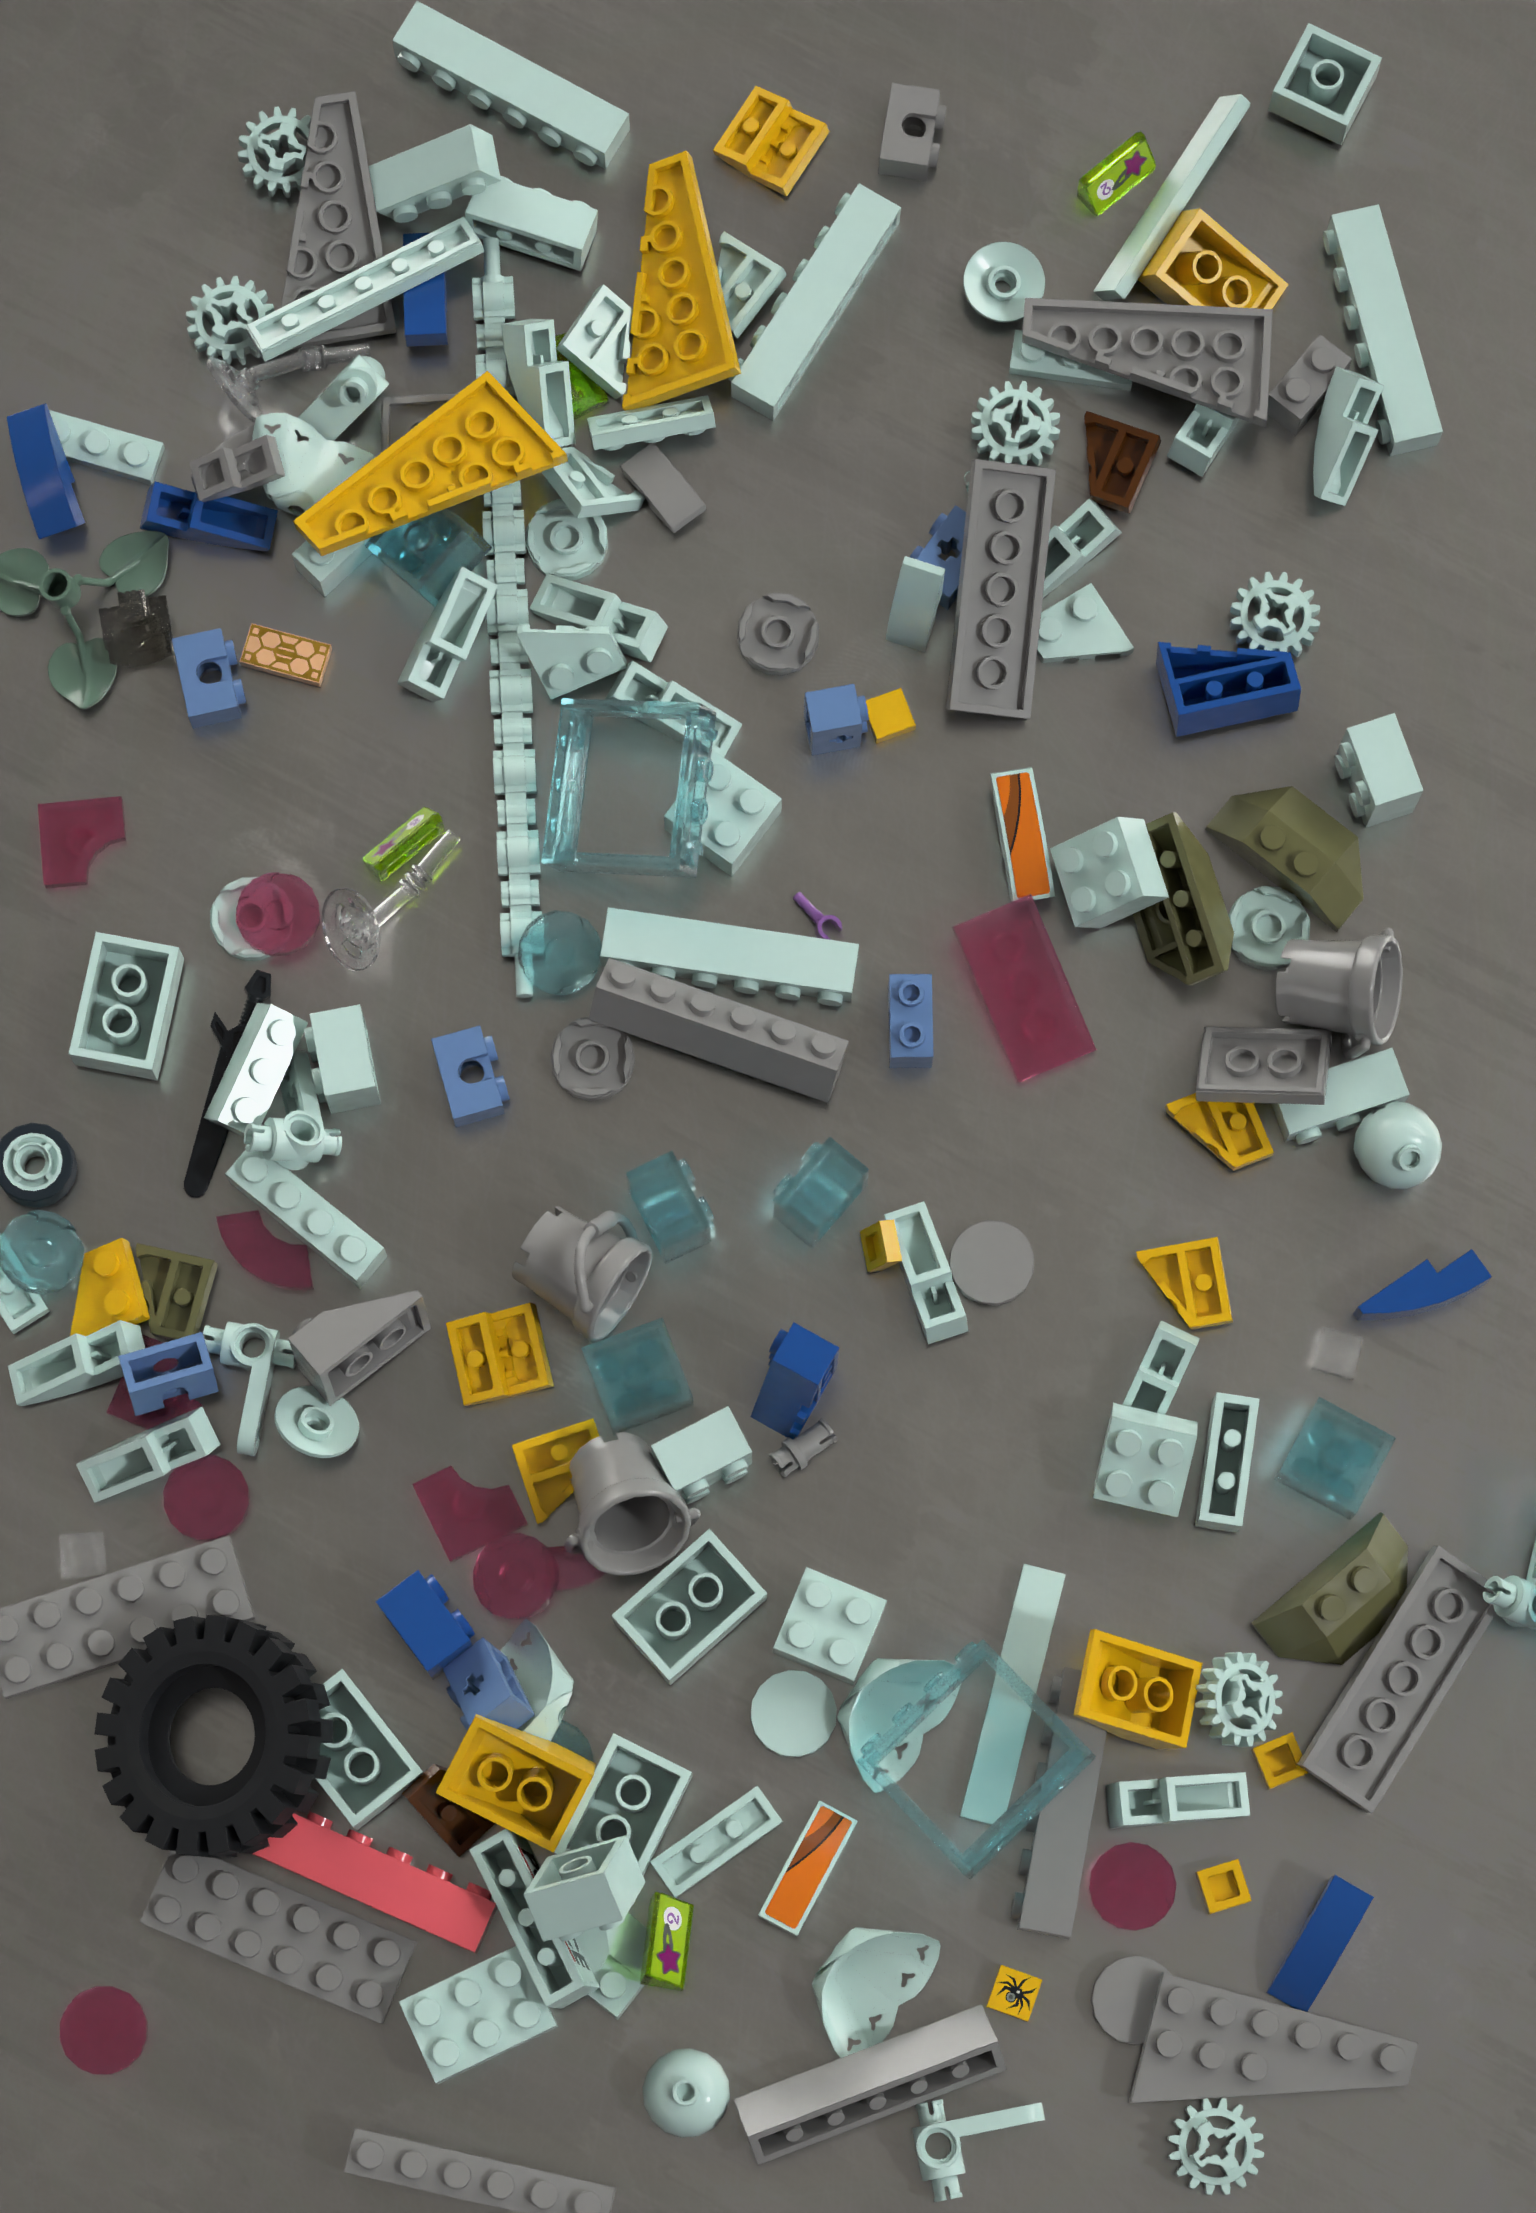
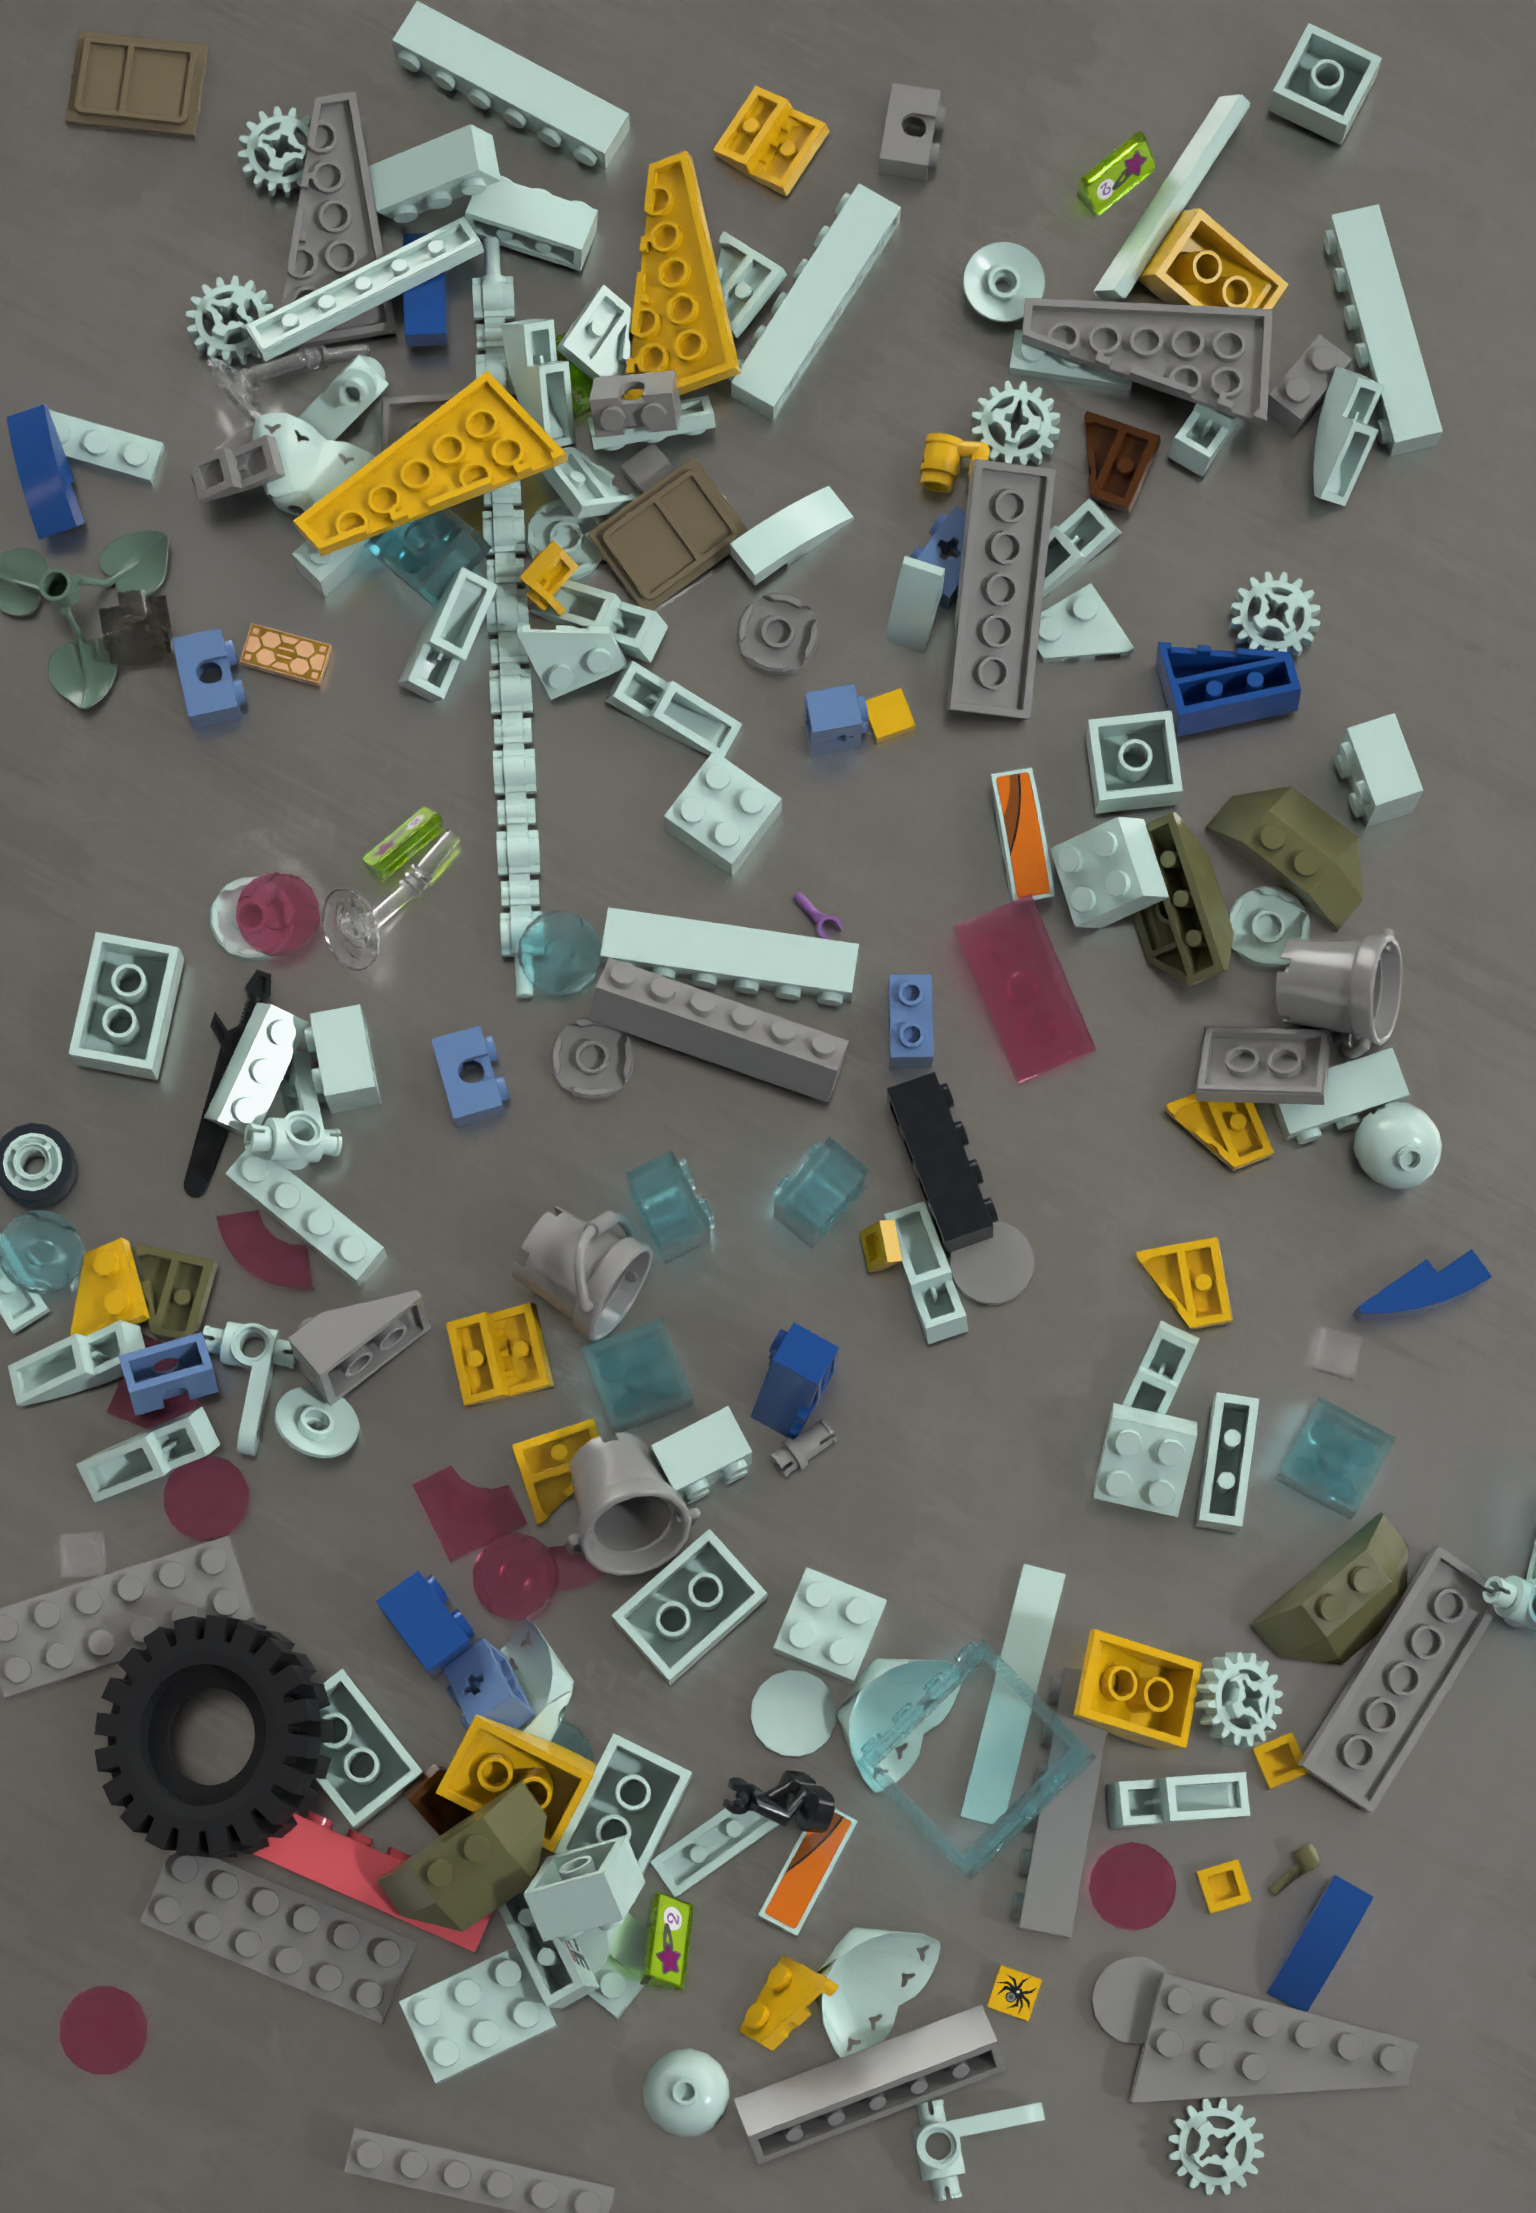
clear pink tile [38,796,126,889] -> none
blue slope [140,481,278,551] -> none
clear light blue window [541,698,718,878] -> none
none -> dark tan piece [65,30,208,138]
none -> olive wedge [377,1780,547,1932]
none -> yellow bracket [519,541,579,616]
none -> dark tan piece [587,456,748,610]
none -> light grey brick [589,370,682,437]
none -> black piece [722,1770,835,1833]
none -> light aqua slope [730,486,854,585]
none -> yellow wing [738,1955,839,2051]
none -> black brick [887,1072,998,1254]
none -> yellow piece [919,433,990,493]
none -> light aqua brick [1085,710,1183,814]
none -> olive hand [1269,1844,1320,1896]

